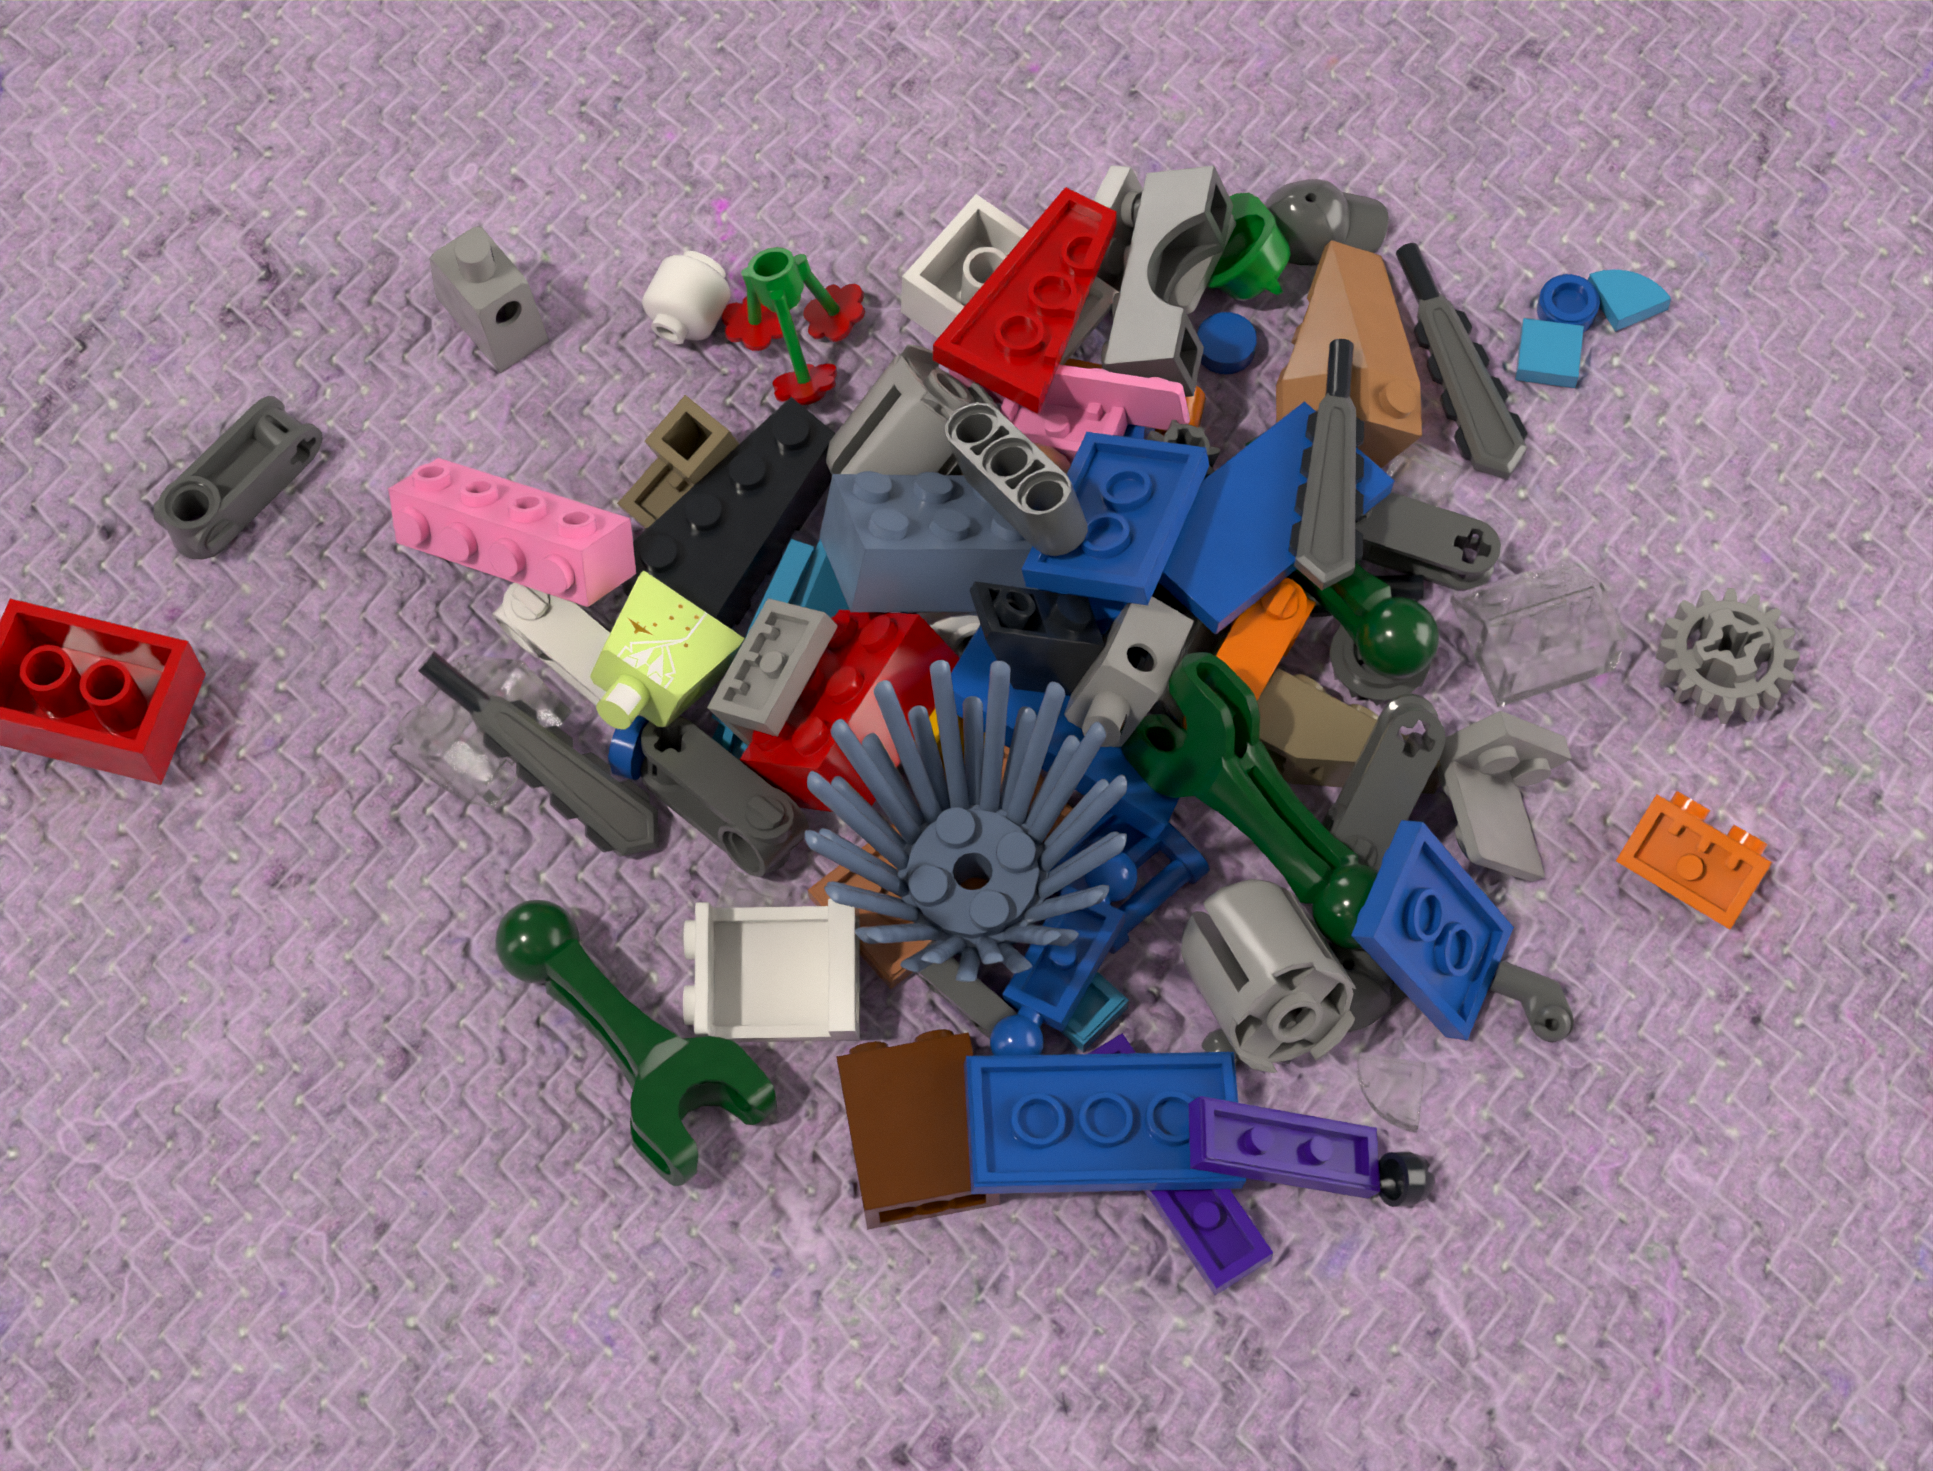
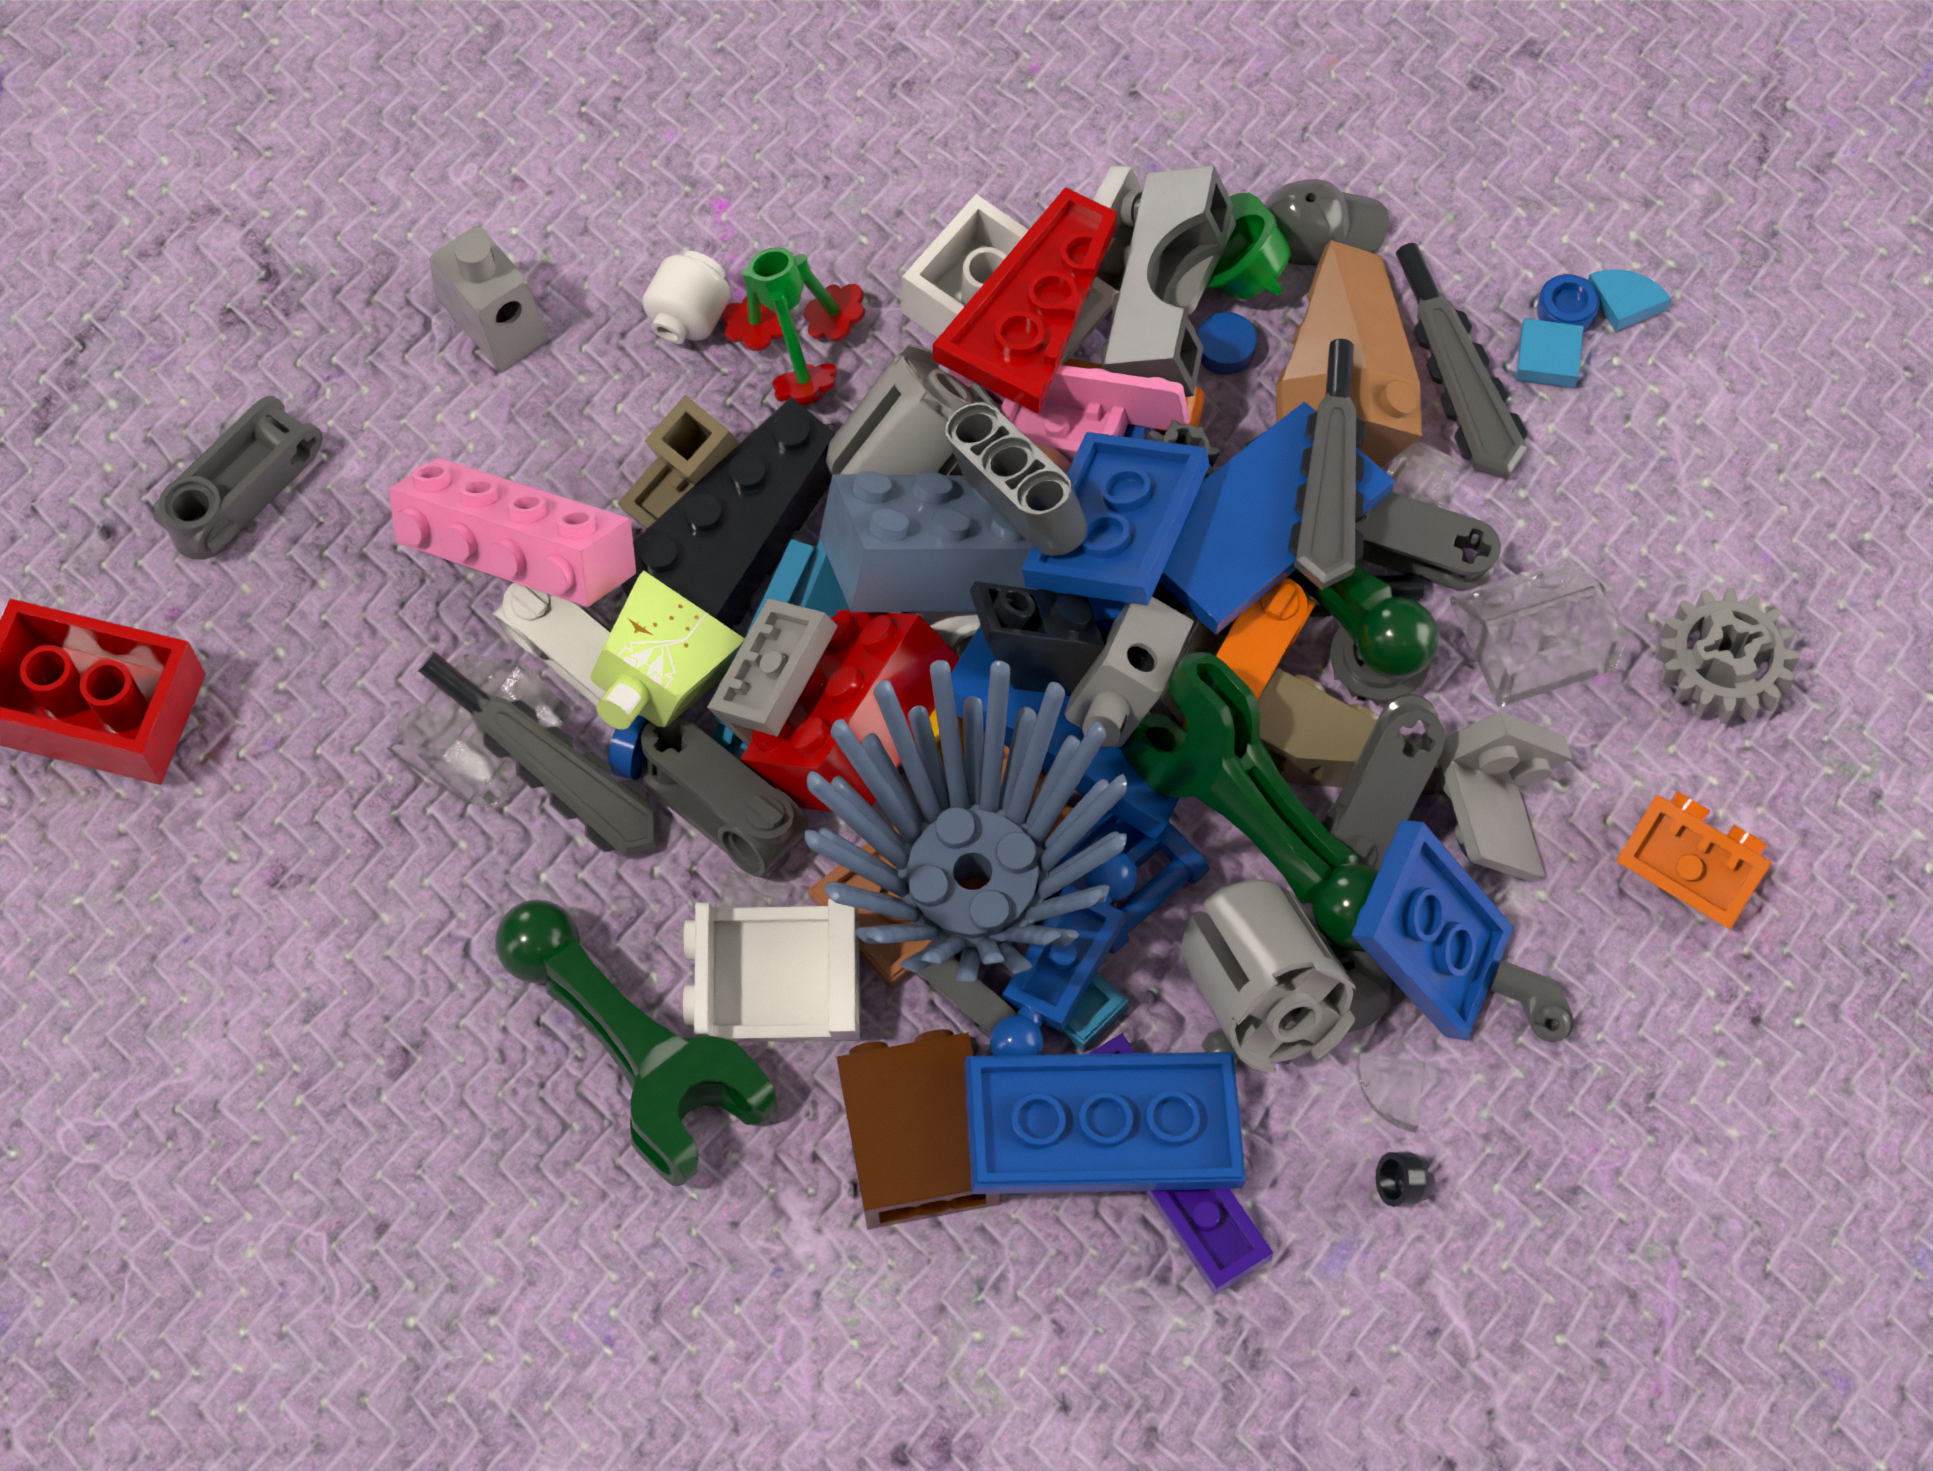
dark purple tile [1188,1096,1380,1199] -> none

